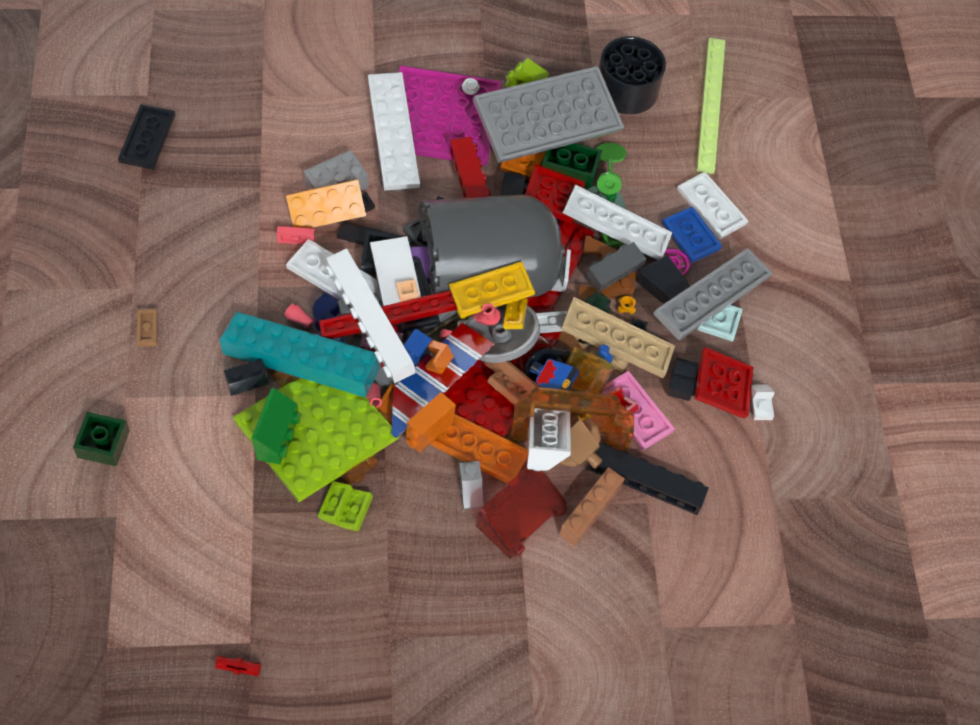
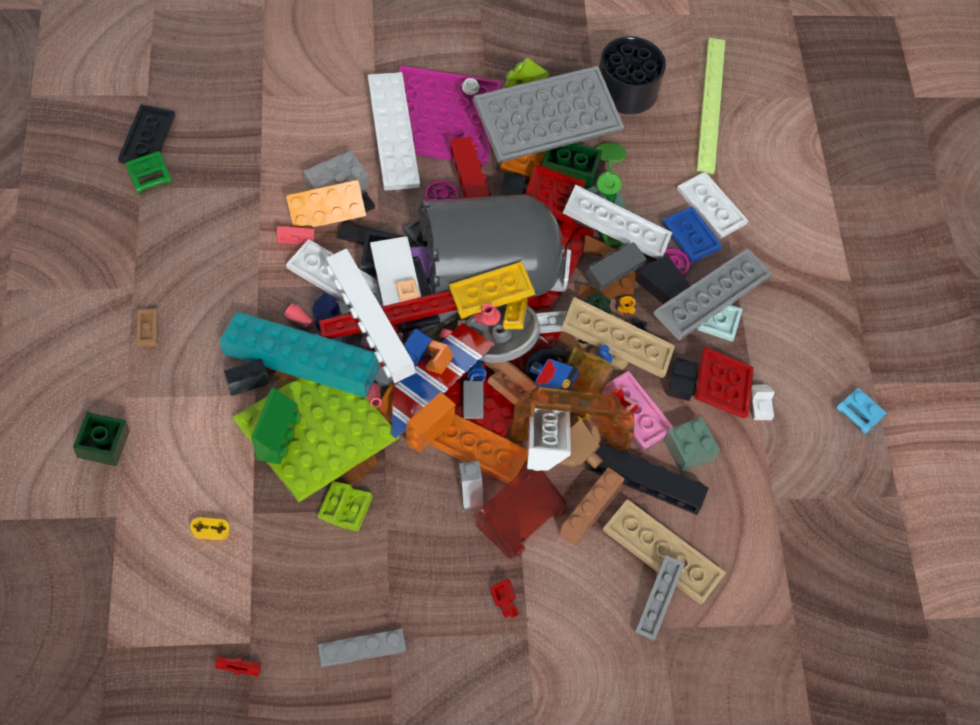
none -> green plate [125,151,172,194]
none -> yellow beam [190,517,230,540]
none -> light grey plate [318,629,406,668]
none -> dark pink wheel [425,180,458,200]
none -> light grey tile [463,381,483,419]
none -> blue cone [467,360,487,381]
none -> red plate [490,579,519,619]
none -> tan plate [603,499,726,606]
none -> light grey plate [635,556,685,641]
none -> sand green brick [664,417,720,473]
none -> medium azure plate [836,388,887,434]

